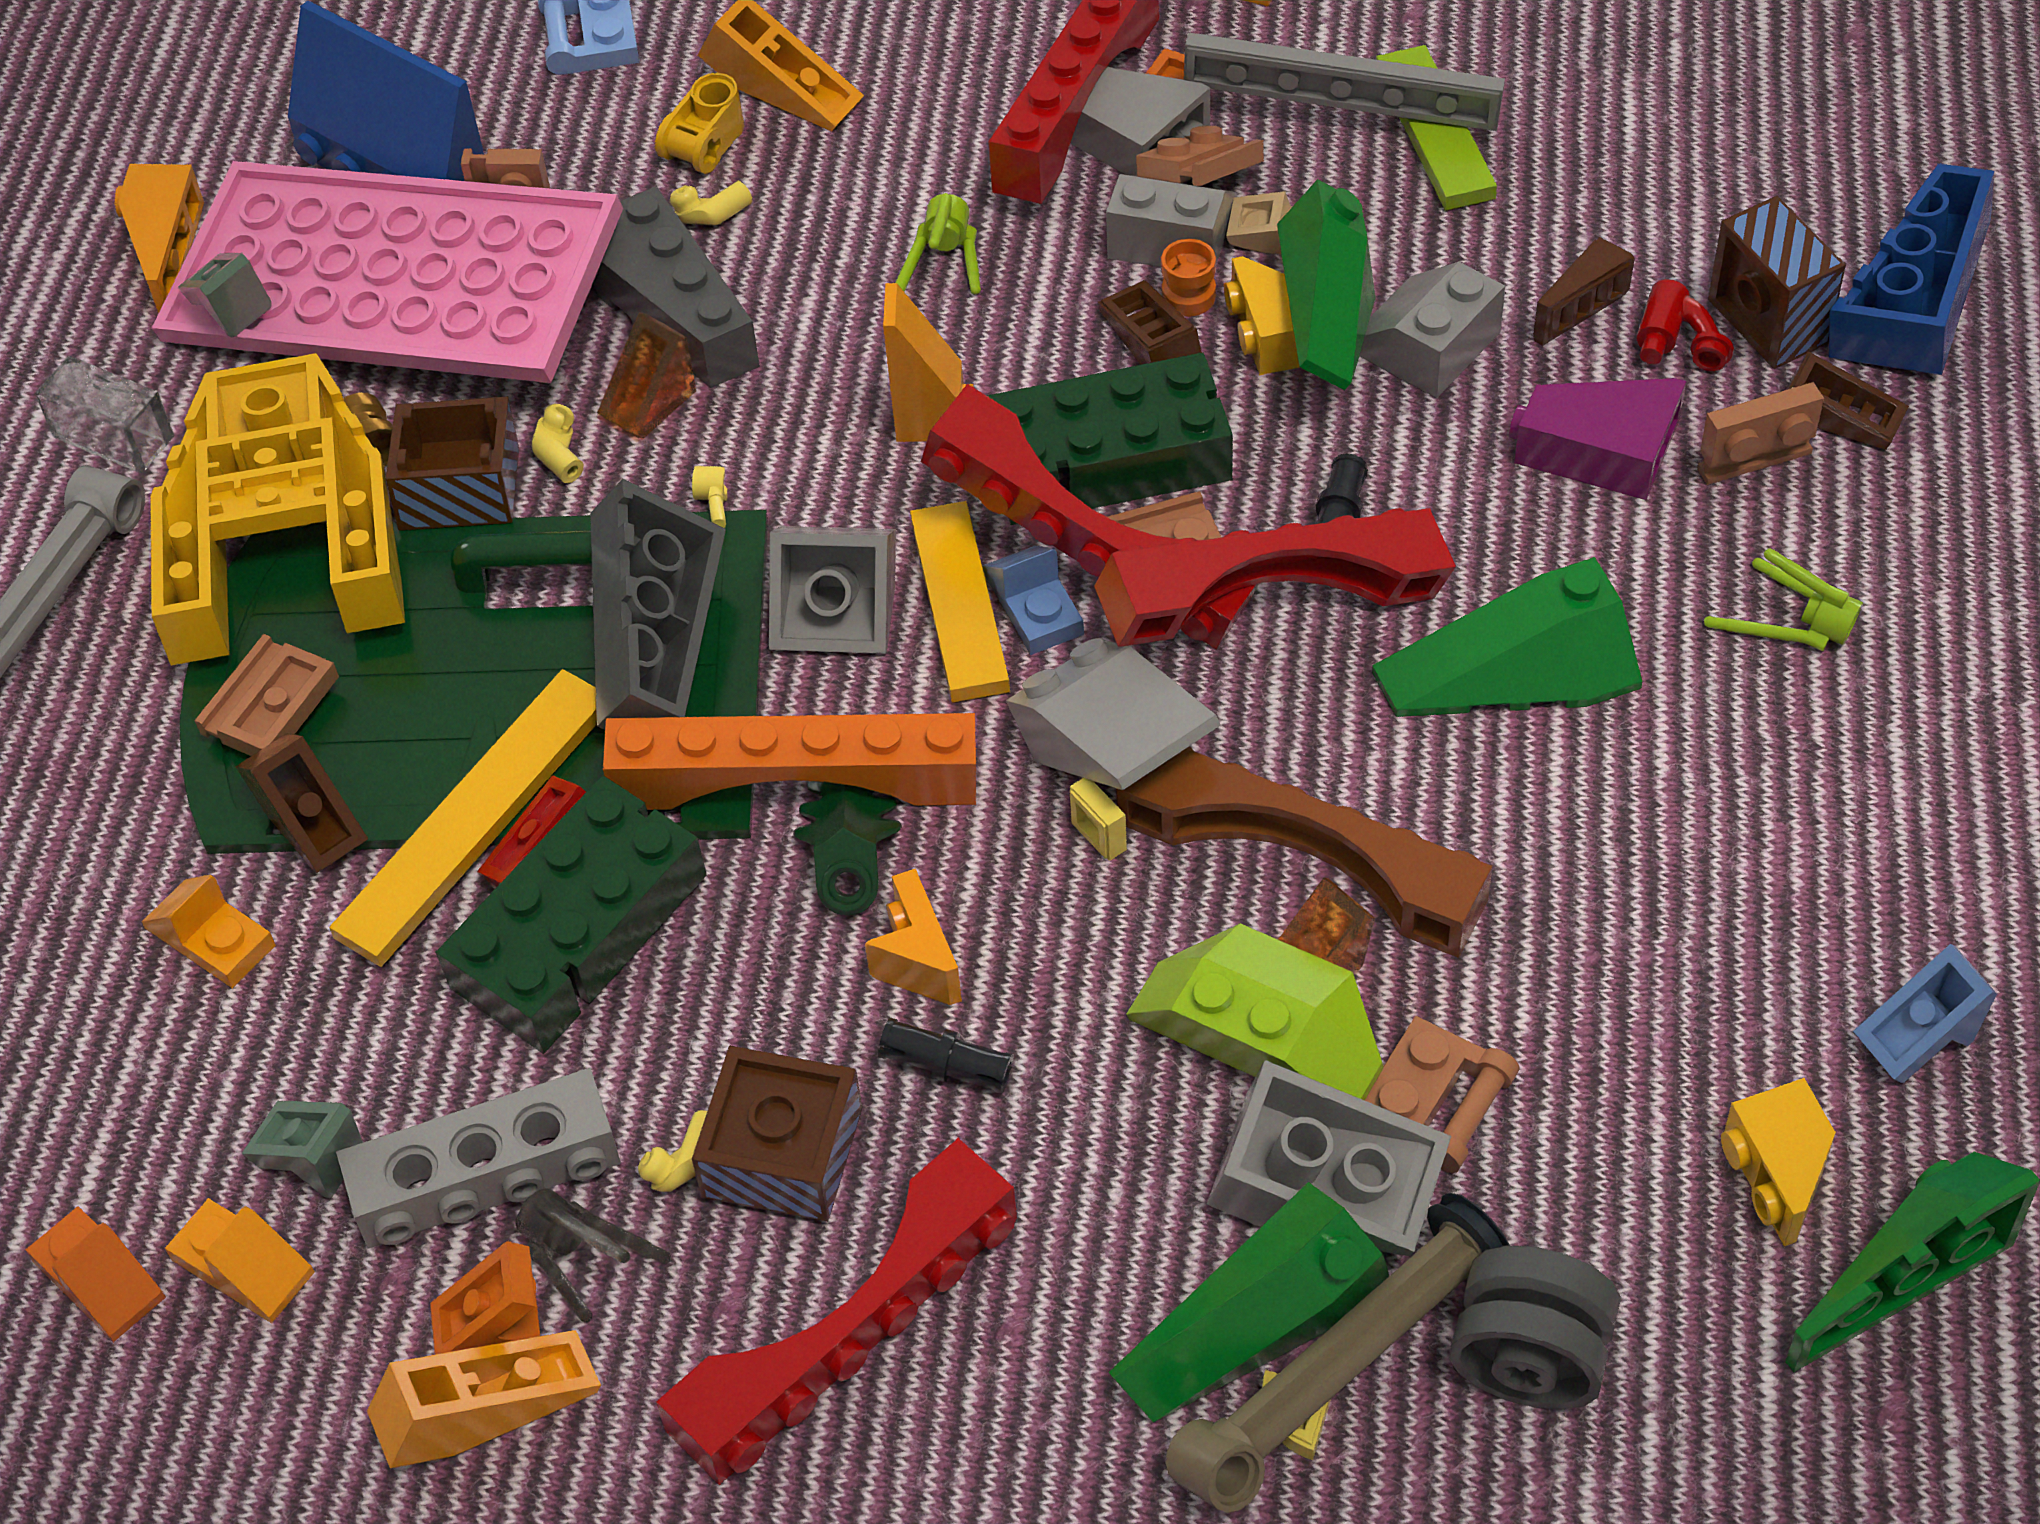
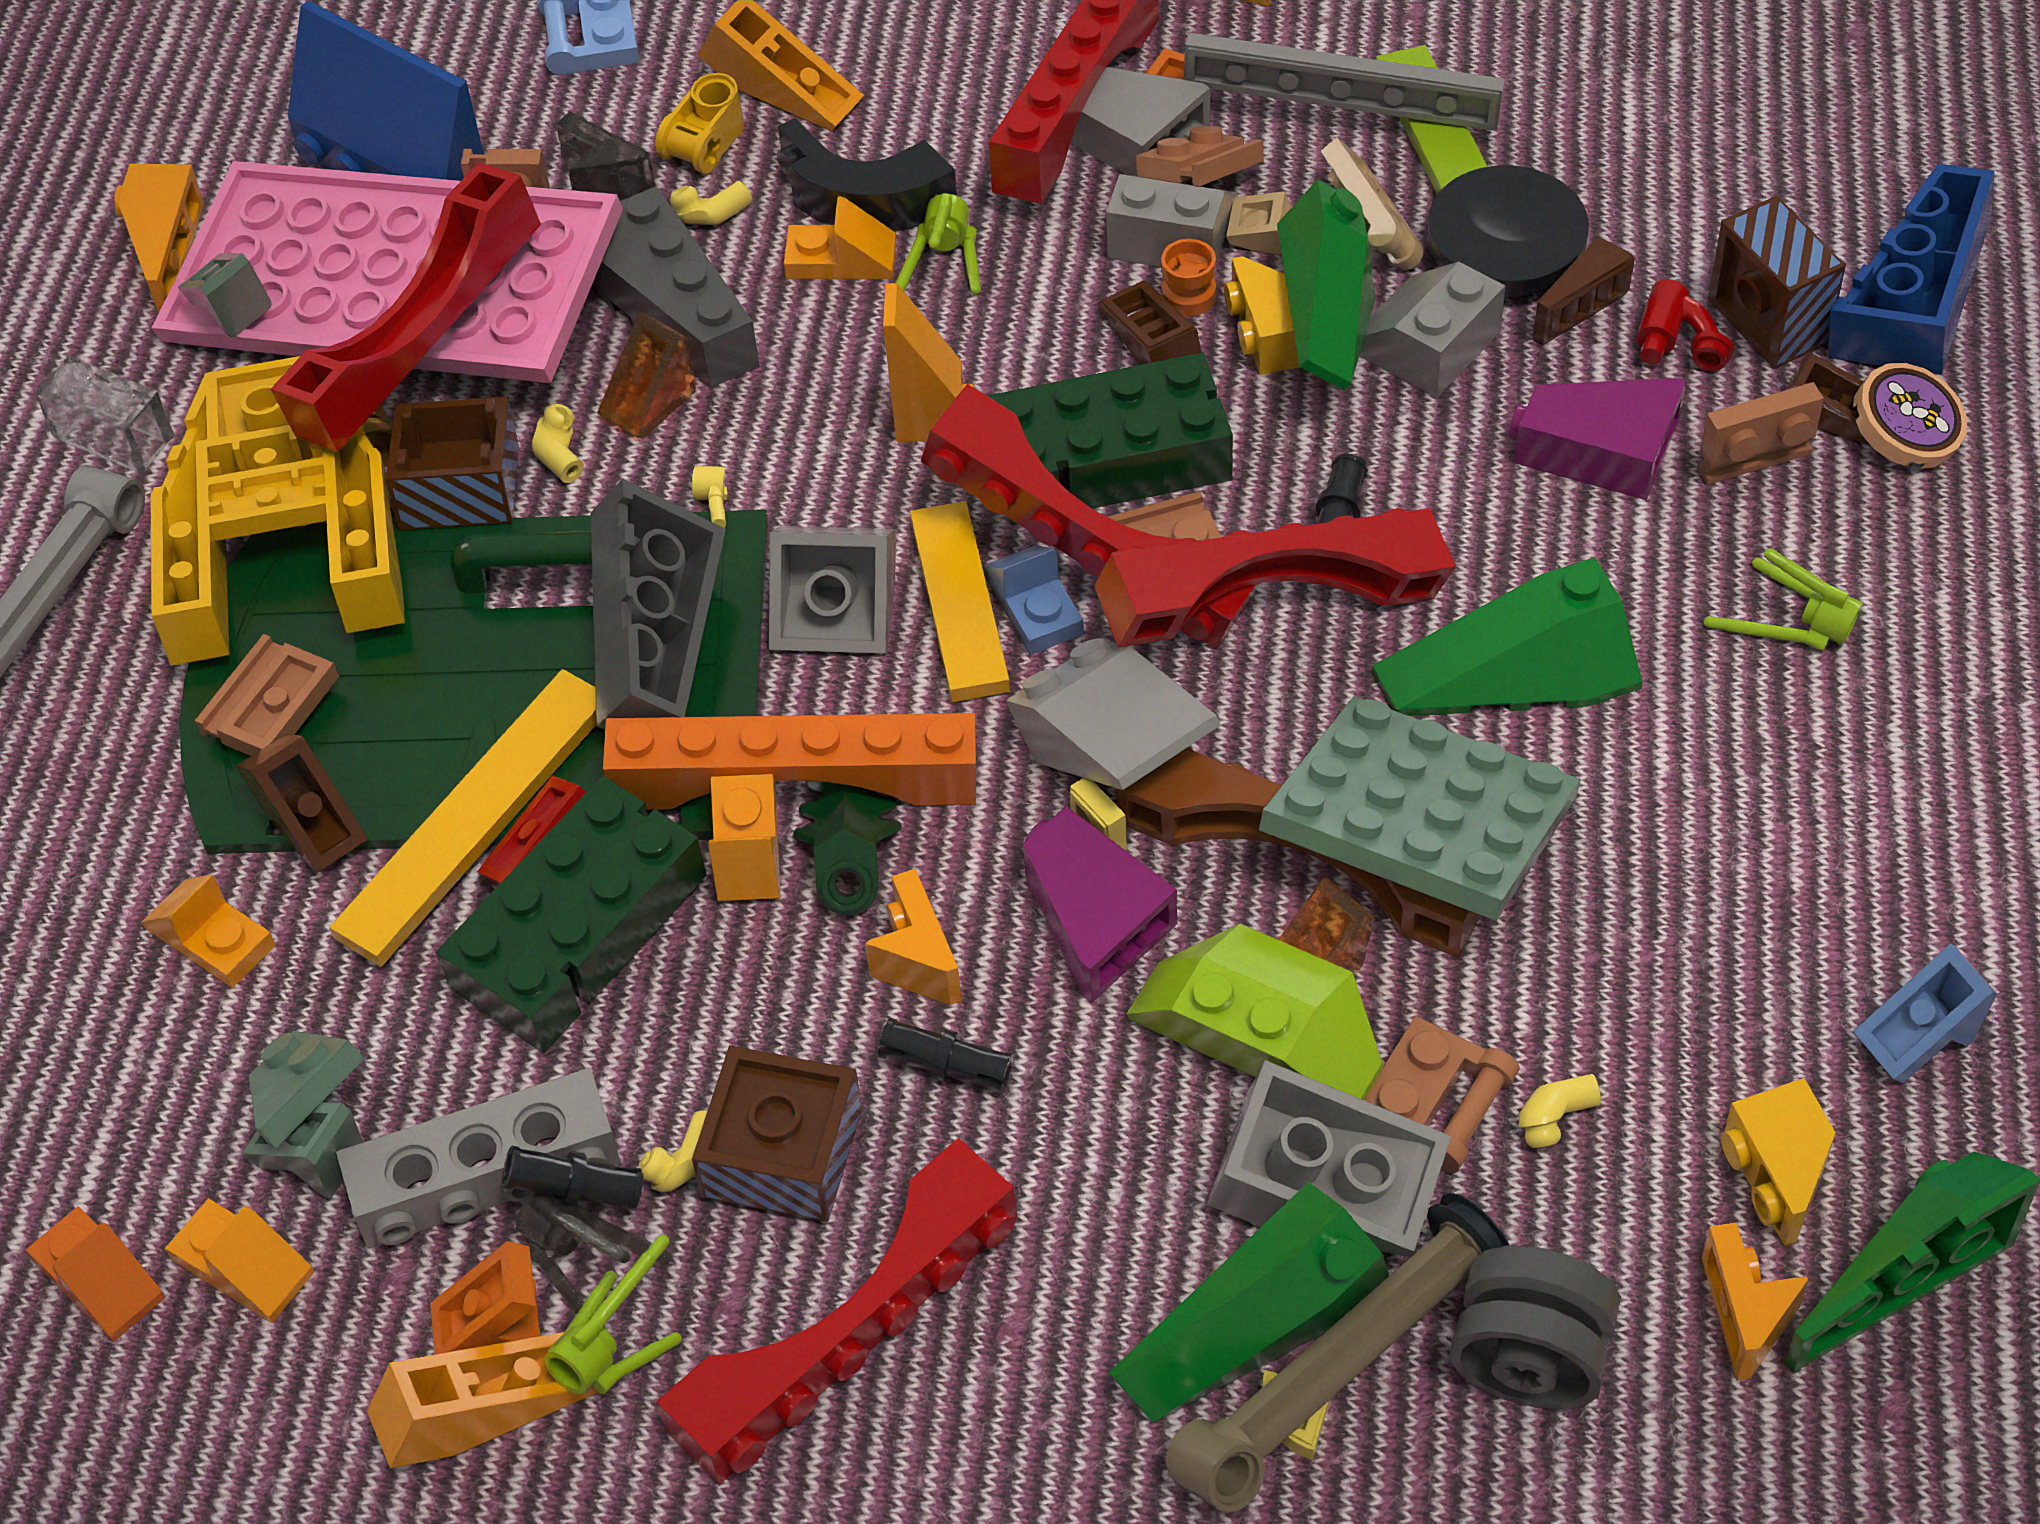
none -> sand green wing [249,1031,364,1148]
none -> red arch [271,162,541,452]
none -> black pin [502,1145,643,1211]
none -> lime plant [544,1234,682,1395]
none -> clear smoke slope [556,112,656,201]
none -> light orange slope [708,774,781,901]
none -> black arch [777,118,957,232]
none -> light orange slope [784,196,897,279]
none -> magenta slope [1023,806,1177,1003]
none -> sand green plate [1259,696,1581,921]
none -> tan plate [1321,137,1423,270]
none -> black piece [1427,165,1589,296]
none -> light yellow arm [1519,1074,1601,1148]
none -> light orange slope [1702,1222,1809,1381]
none -> tile [1853,363,1967,468]

